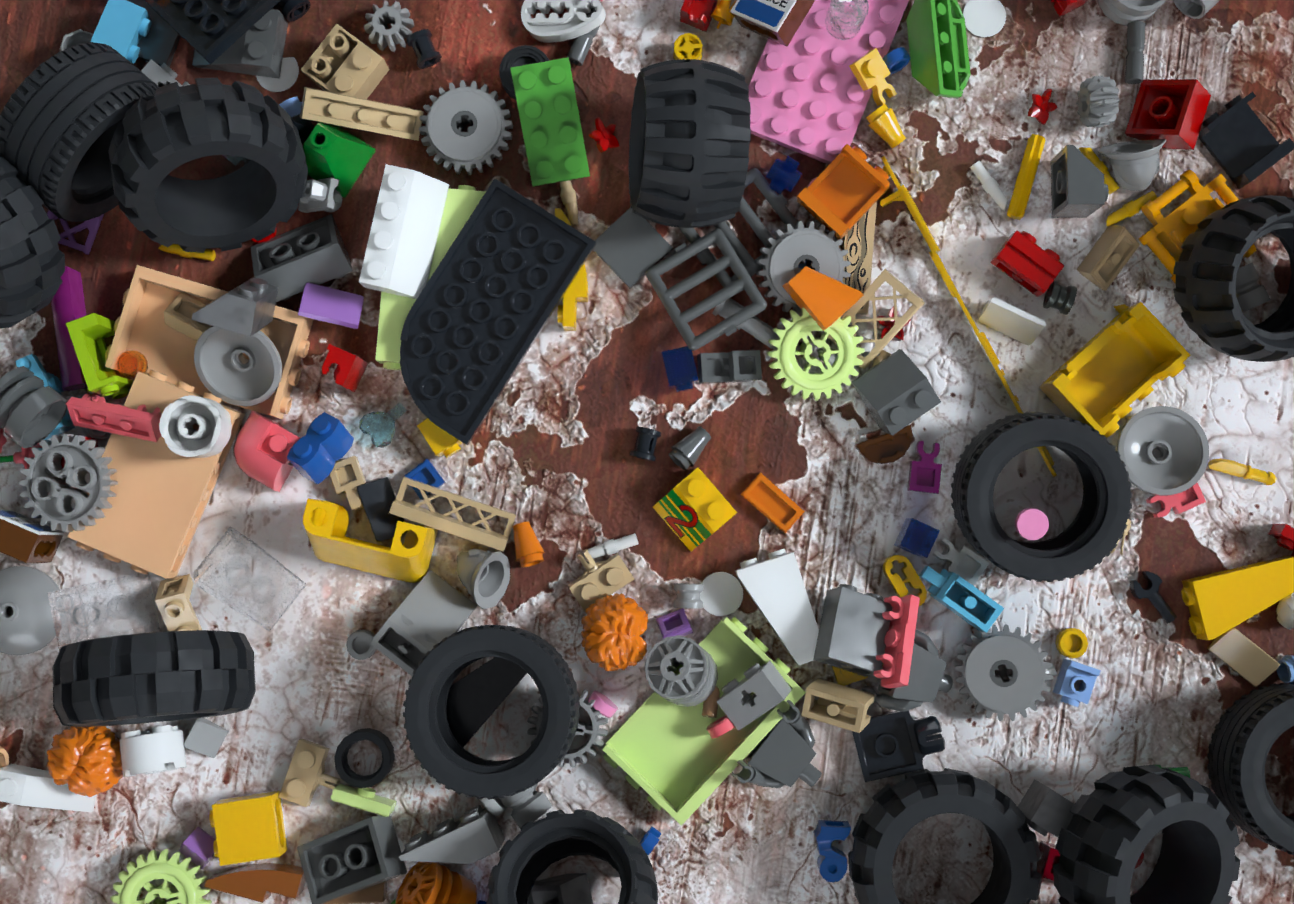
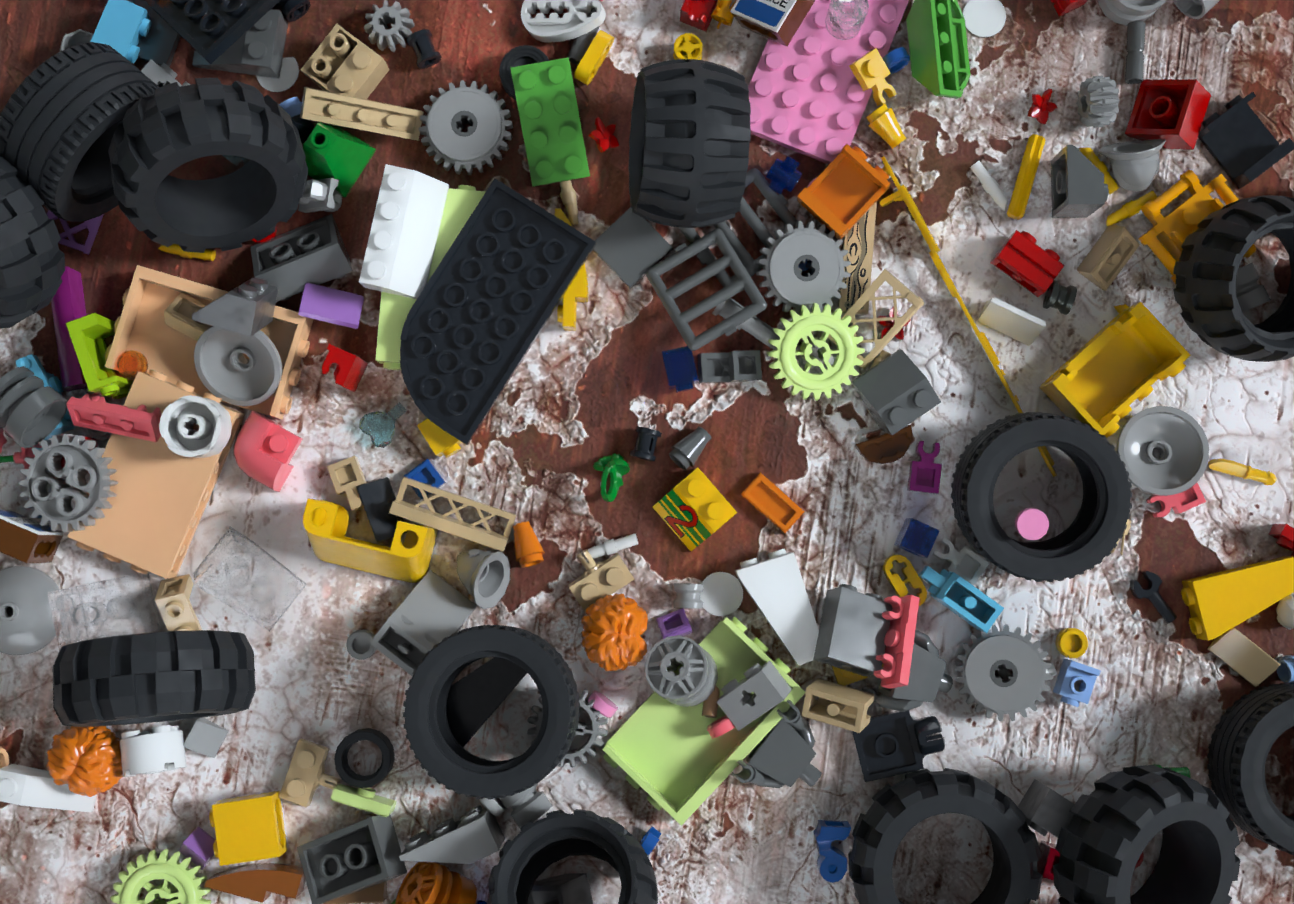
blue brick [287,412,354,484] -> none
orange slope [782,266,863,331] -> none
none -> yellow beam [574,30,614,85]
none -> green piece [593,453,630,502]

